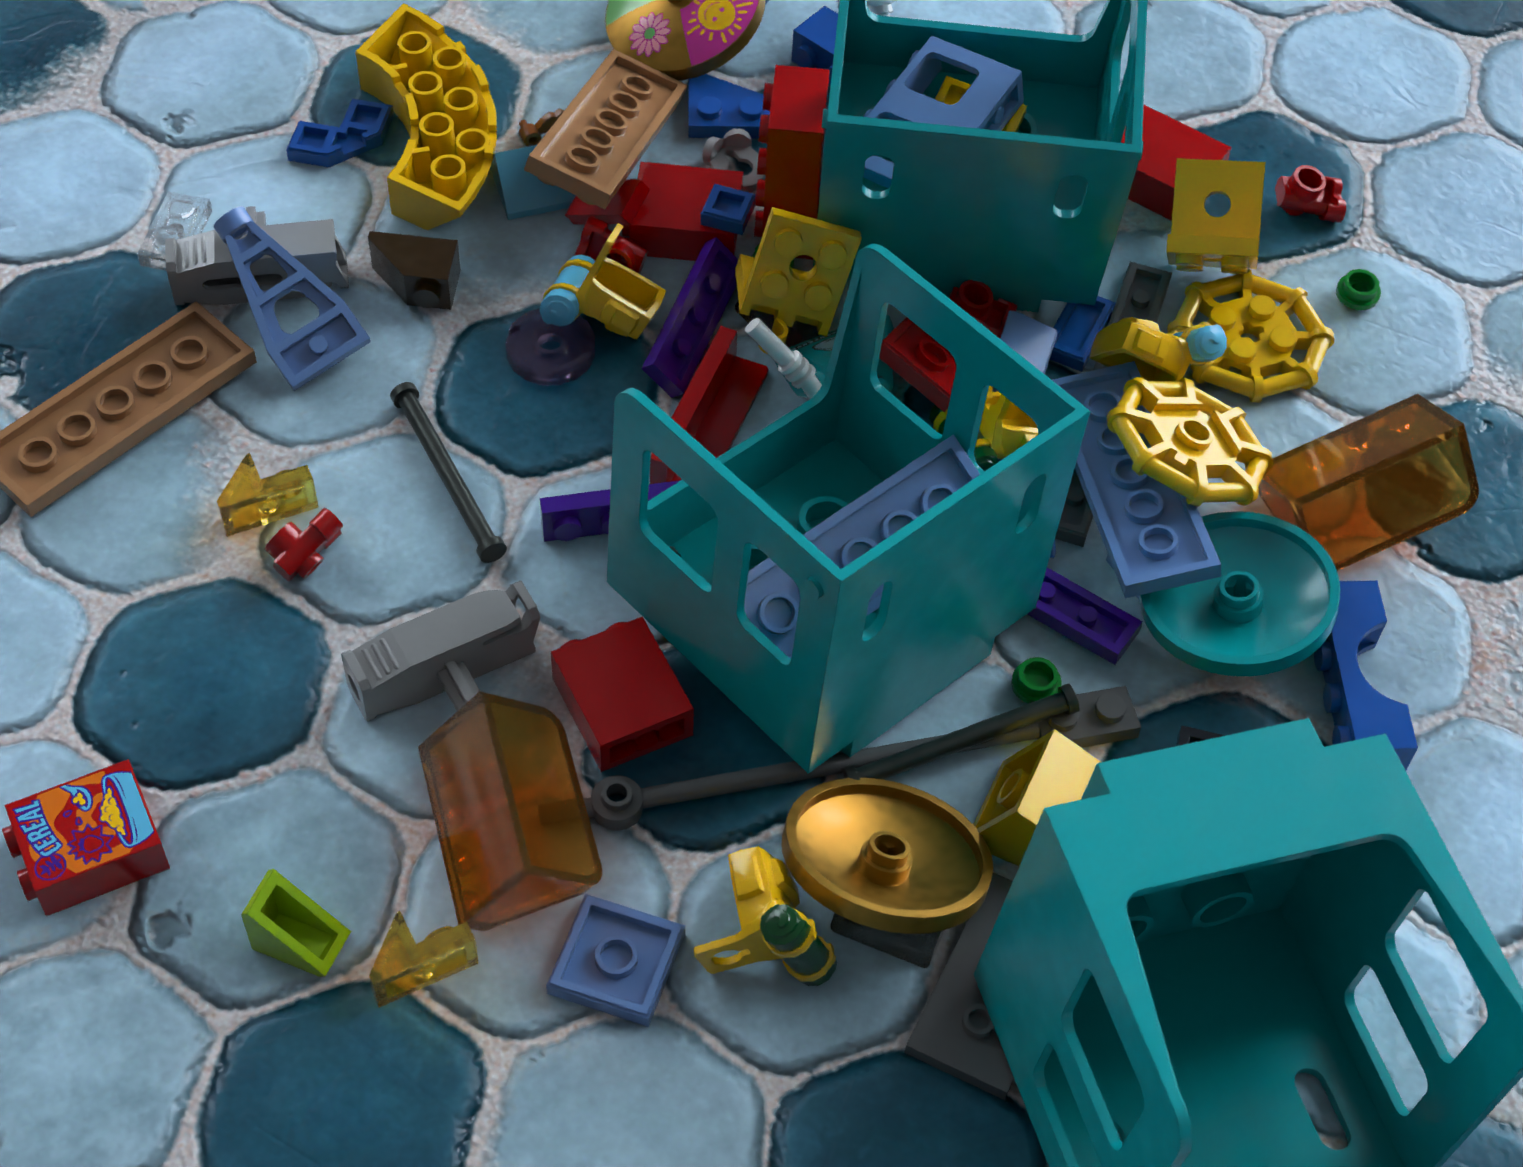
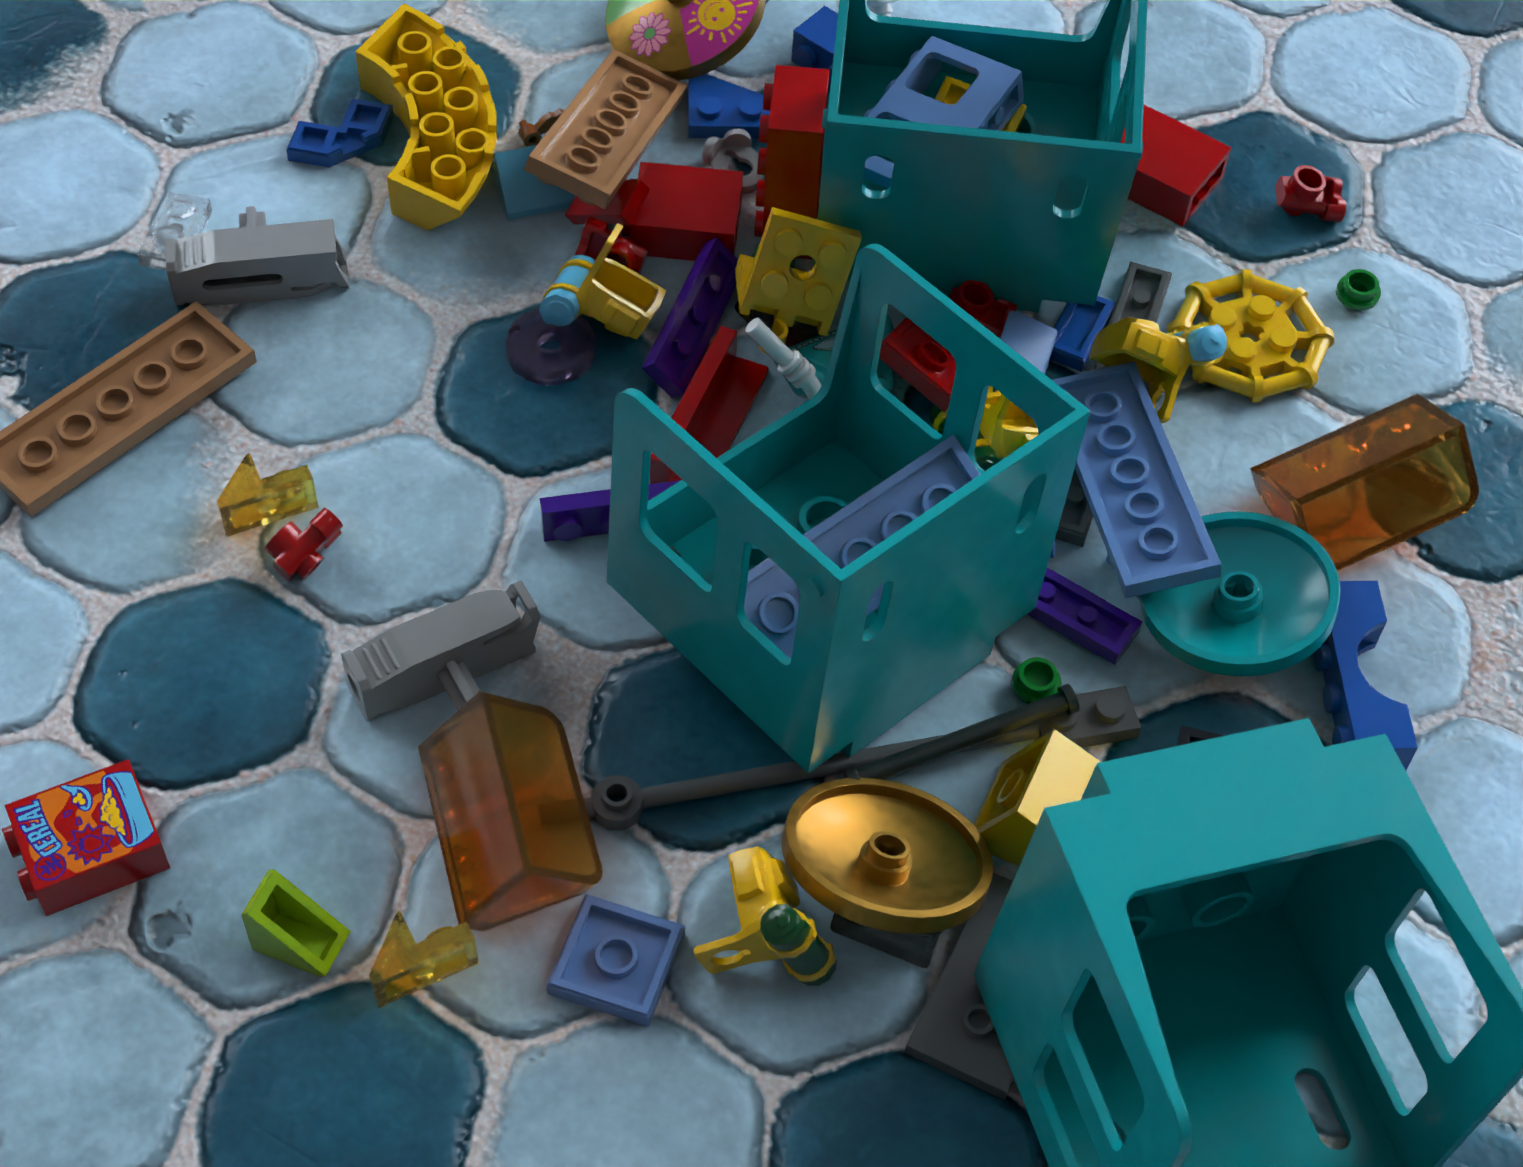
medium blue plate [213,207,371,391] -> none
dark brown slope [368,231,461,310] -> none
pearl dark grey bar [390,382,507,563] -> none
red brick [551,616,694,772] -> none
blue tile [700,184,756,235] -> none
yellow plate [1106,377,1273,507] -> none
yellow bracket [1166,158,1265,274] -> none

